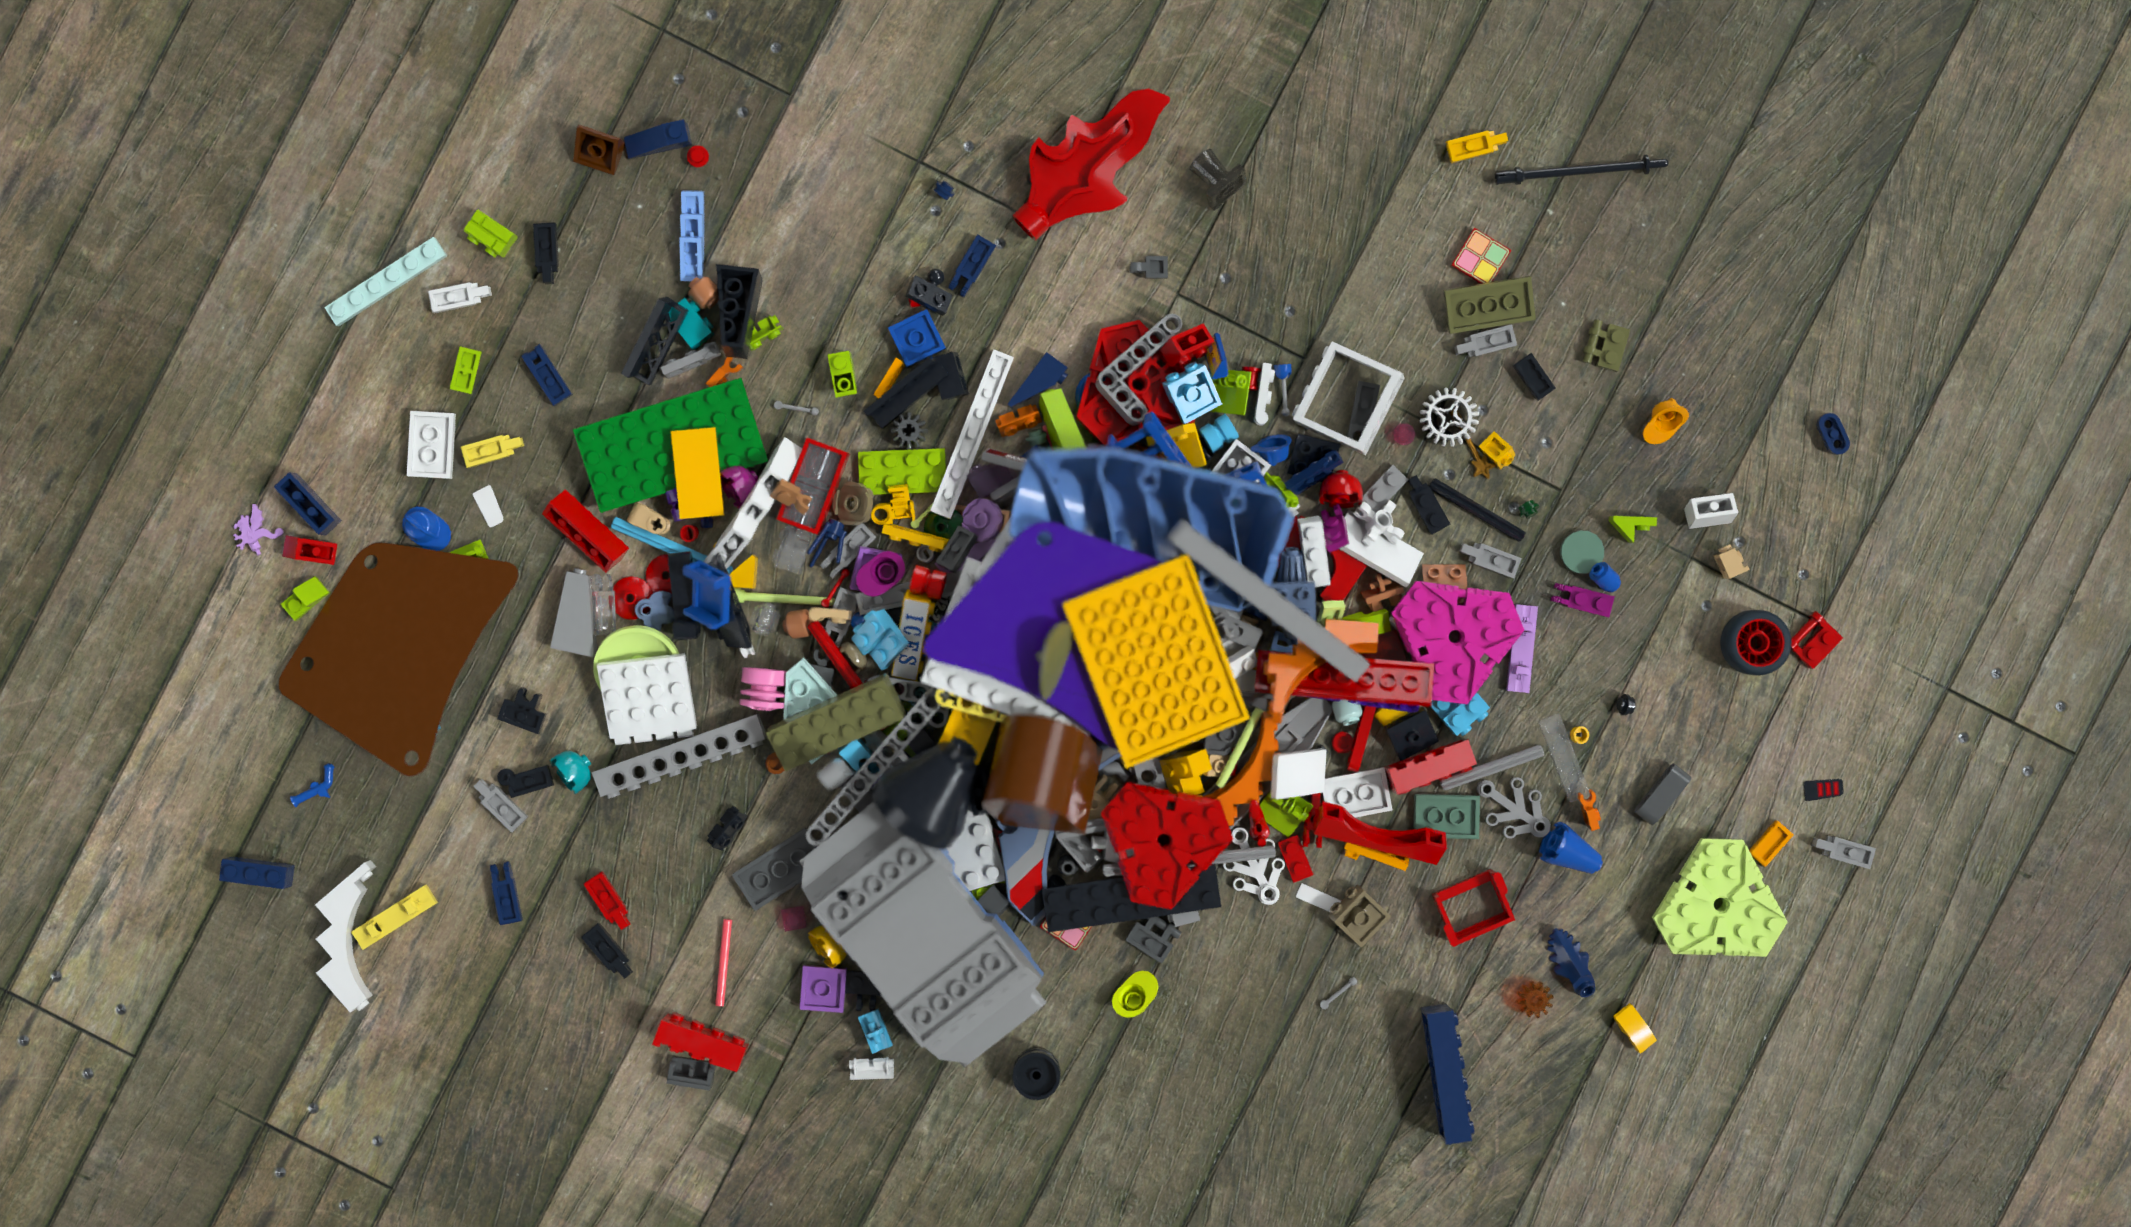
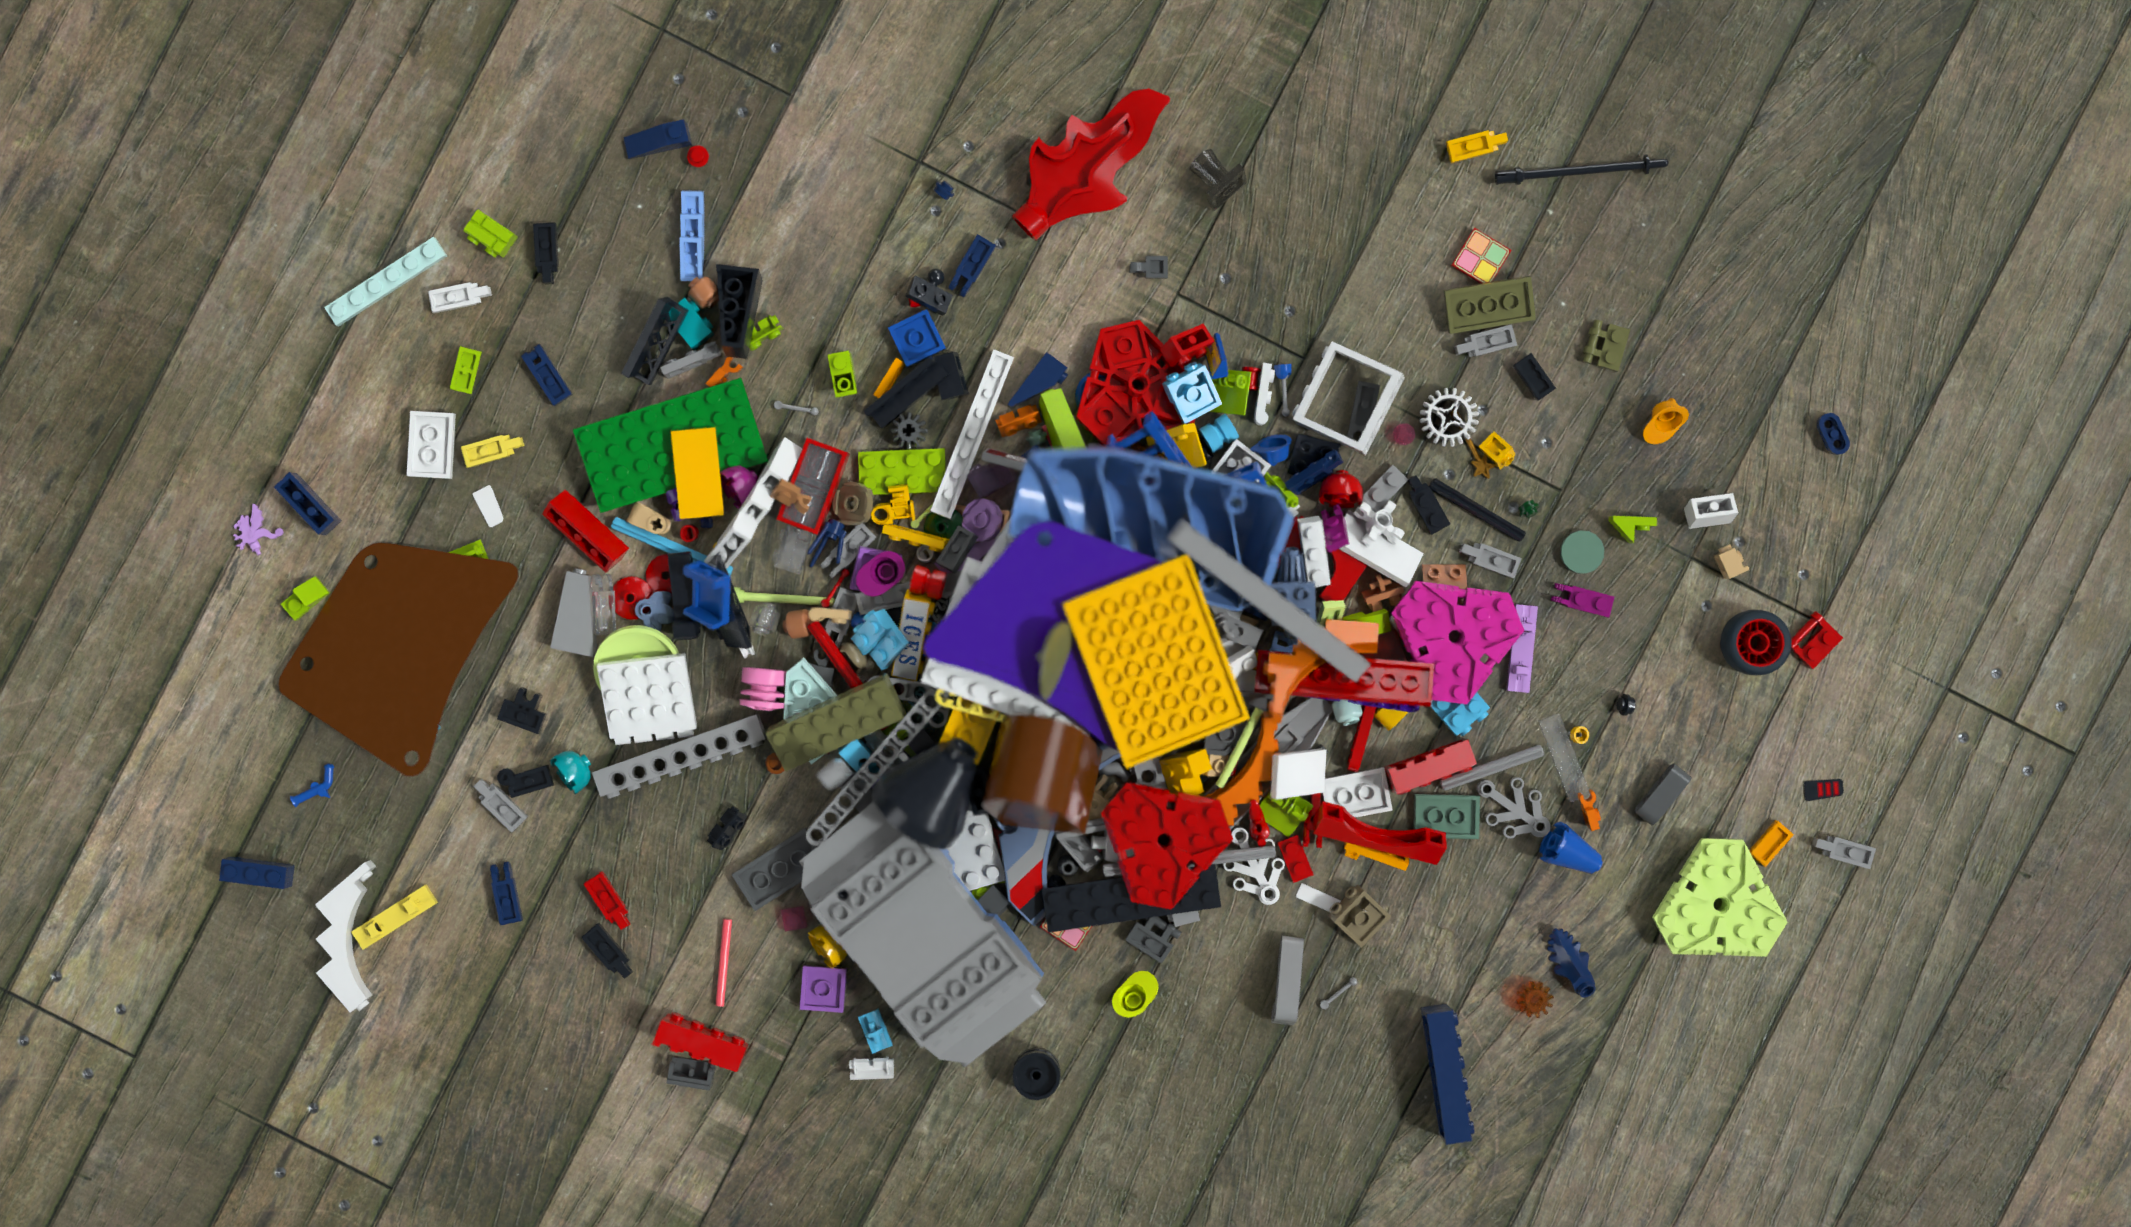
red slope [282,535,338,565] -> none
blue piece [402,507,451,551] -> none
reddish brown slope [573,124,625,175] -> none
yellow slope [729,554,758,589] -> none
black hinge [845,970,882,1012] -> none
light grey plate [990,475,1021,510] -> none
light grey beam [1095,314,1182,426] -> none
red tile [1331,731,1354,753] -> none
black plate [1384,706,1439,761] -> none
red piece [1431,869,1515,947] -> none
blue brick [1590,562,1621,593] -> none
yellow slope [1613,1003,1657,1054] -> none
none -> light grey beam [1271,936,1304,1026]

